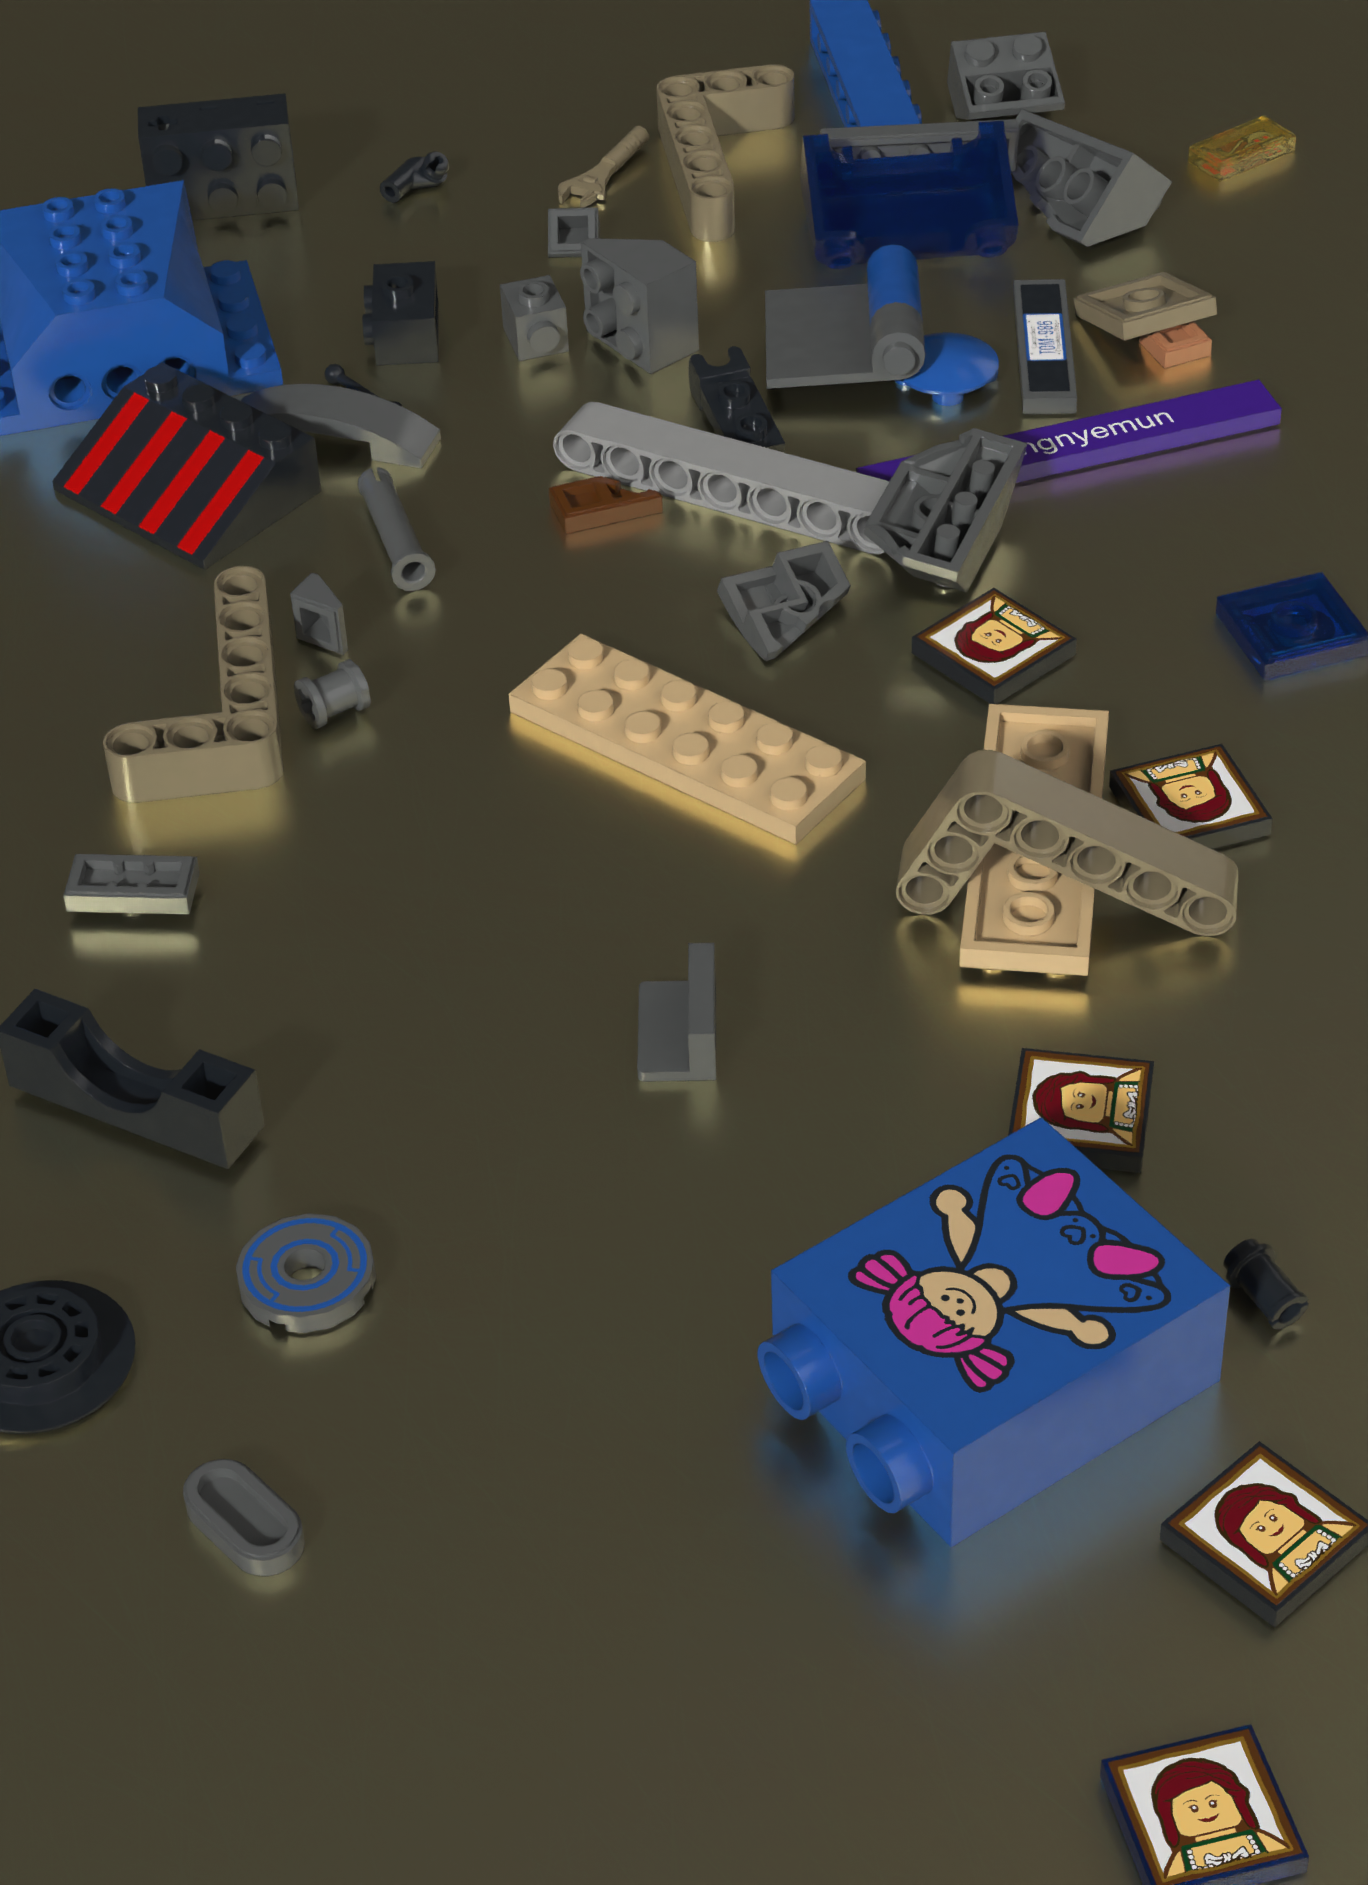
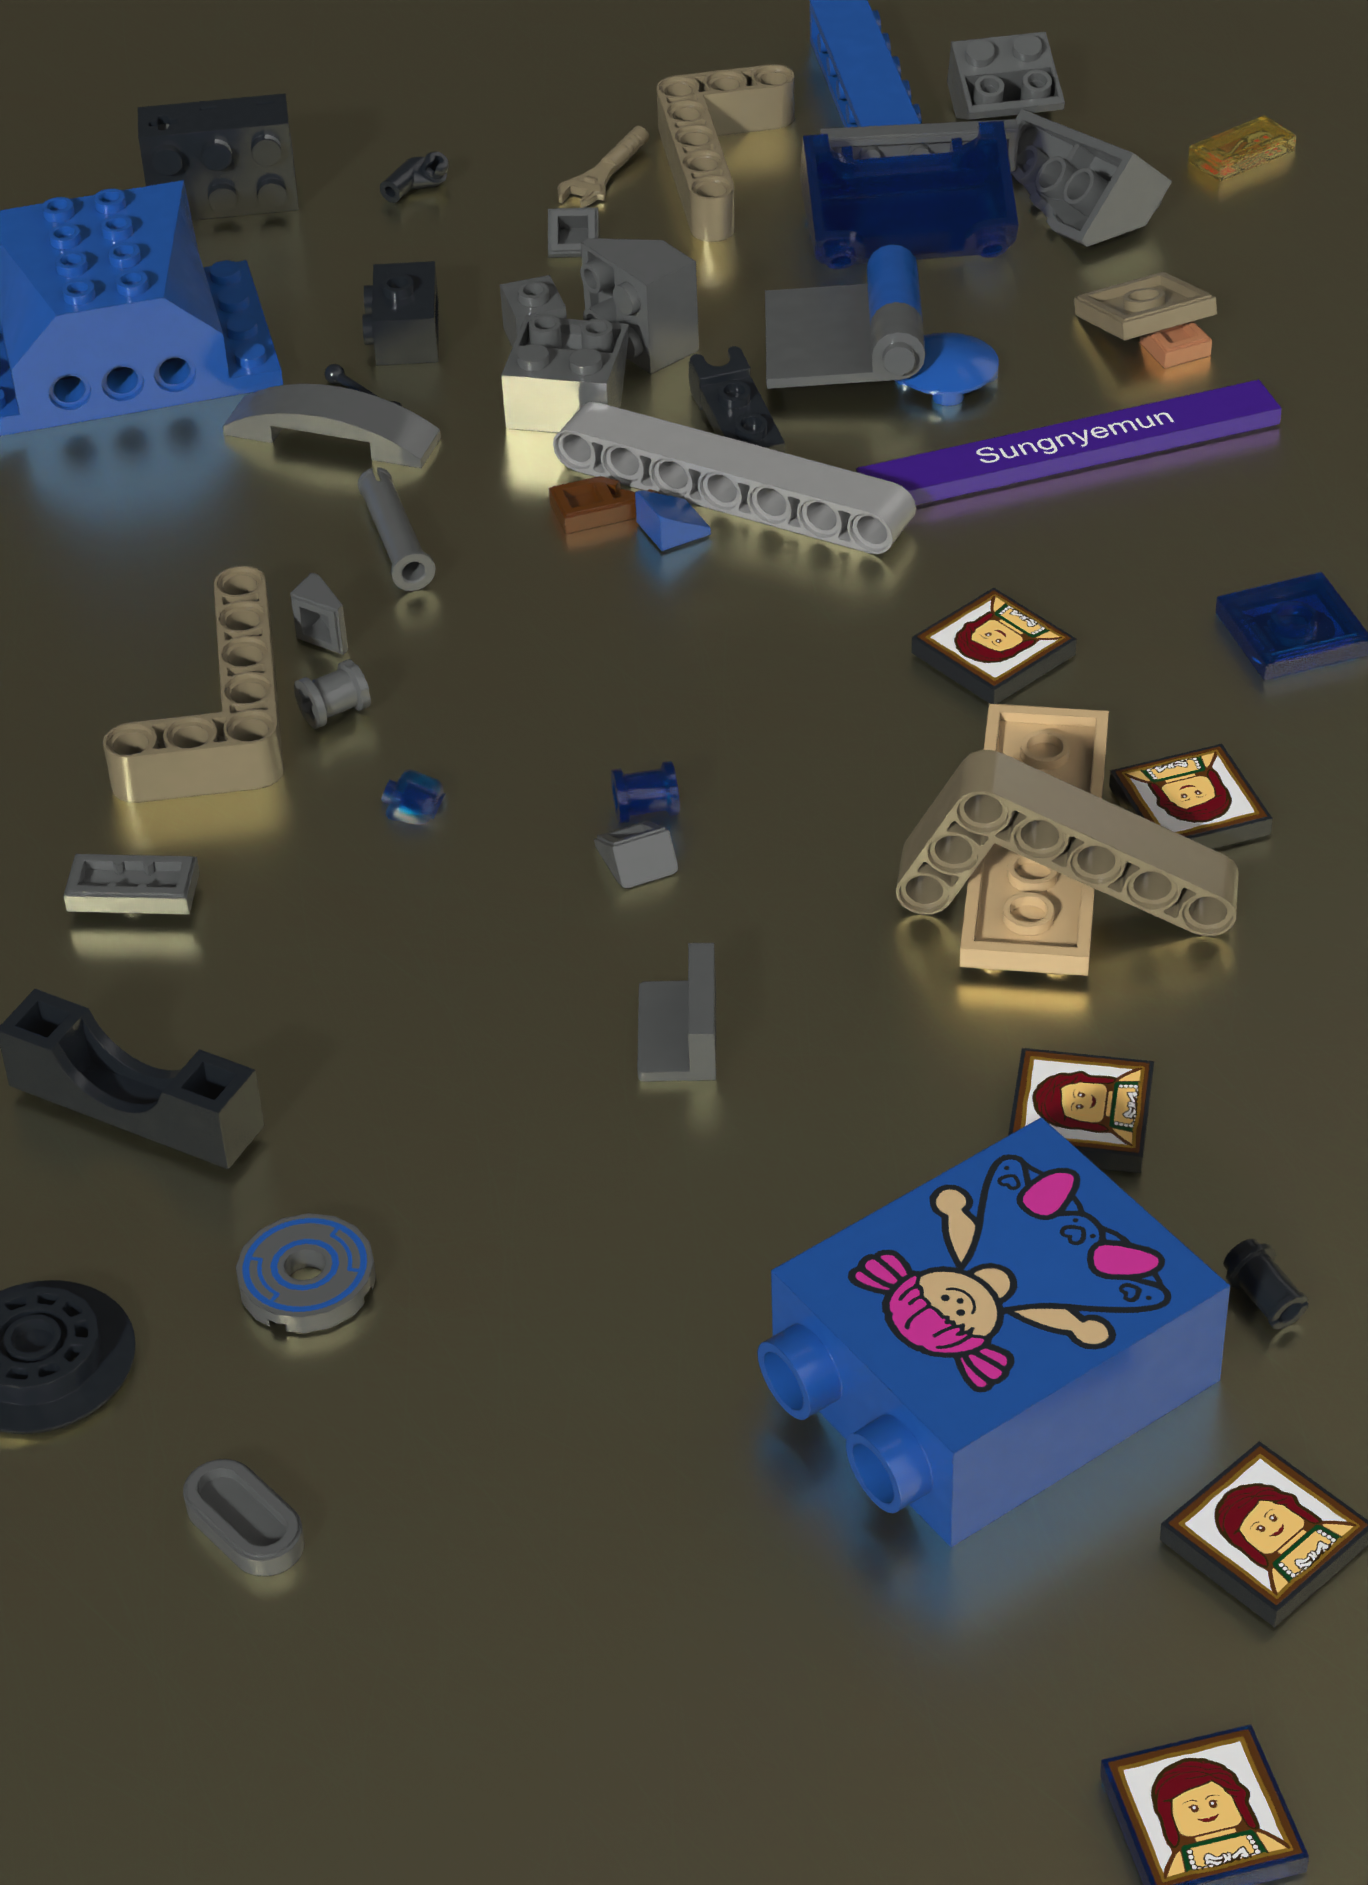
black slope [52,362,321,570] -> none
tan plate [509,634,866,845] -> none
dark grey slope [717,541,851,661] -> none
dark grey wedge [864,428,1027,592] -> none
tile [1013,279,1077,414] -> none
none -> clear blue piece [381,769,446,824]
none -> dark grey slope [501,314,629,433]
none -> dark grey slope [594,820,678,888]
none -> clear blue bush [611,761,680,824]
none -> blue slope [635,490,711,551]

